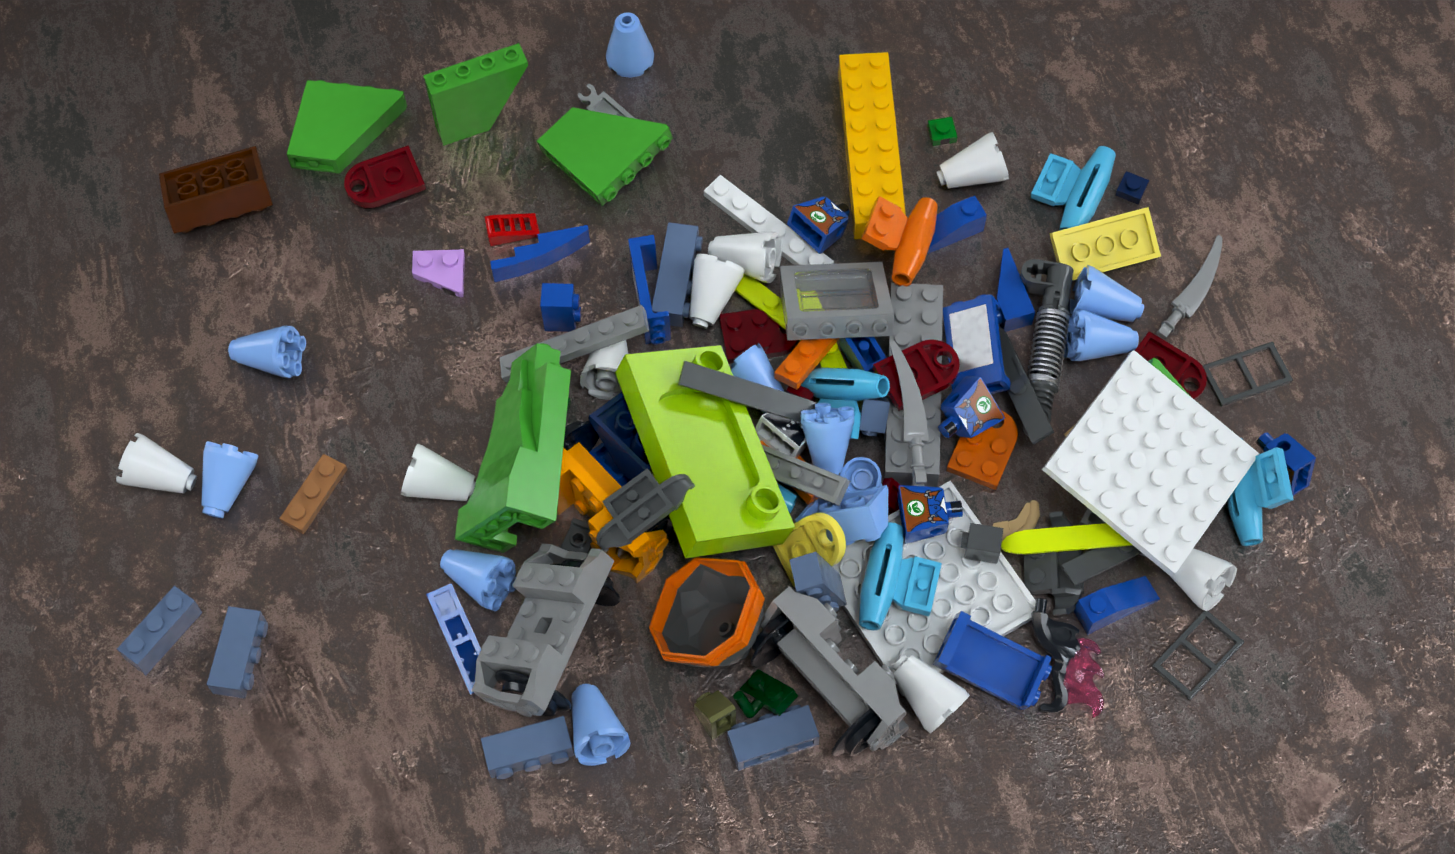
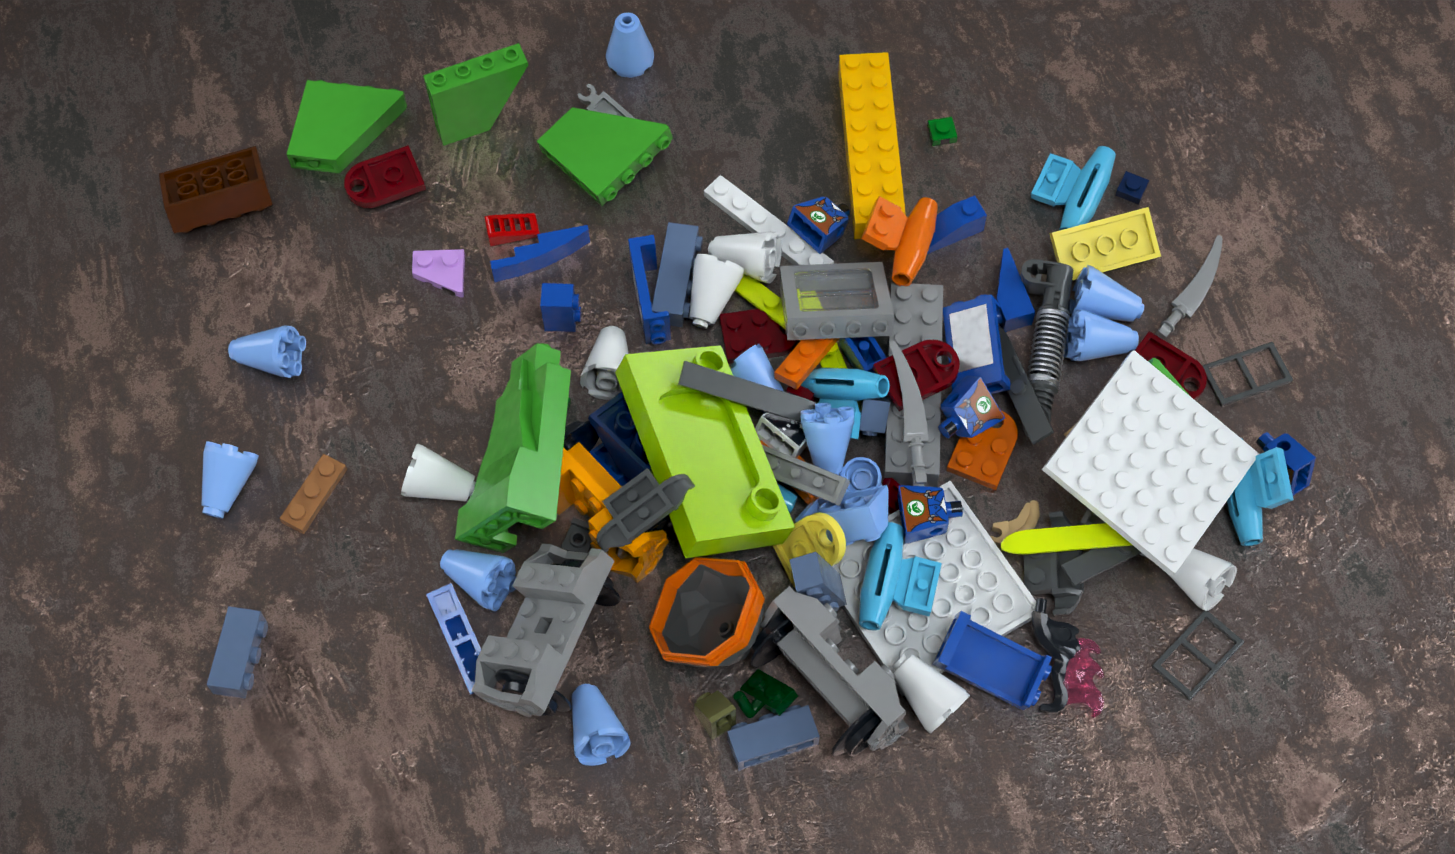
white cone [116,433,197,494] -> none
sand blue brick [117,586,203,676] -> none
sand blue brick [481,716,574,779] -> none
light grey plate [500,305,649,383] -> none
white cone [936,132,1009,189] -> none
dark grey brick [961,523,1004,564] -> none
blue slope [1074,576,1160,635] -> none

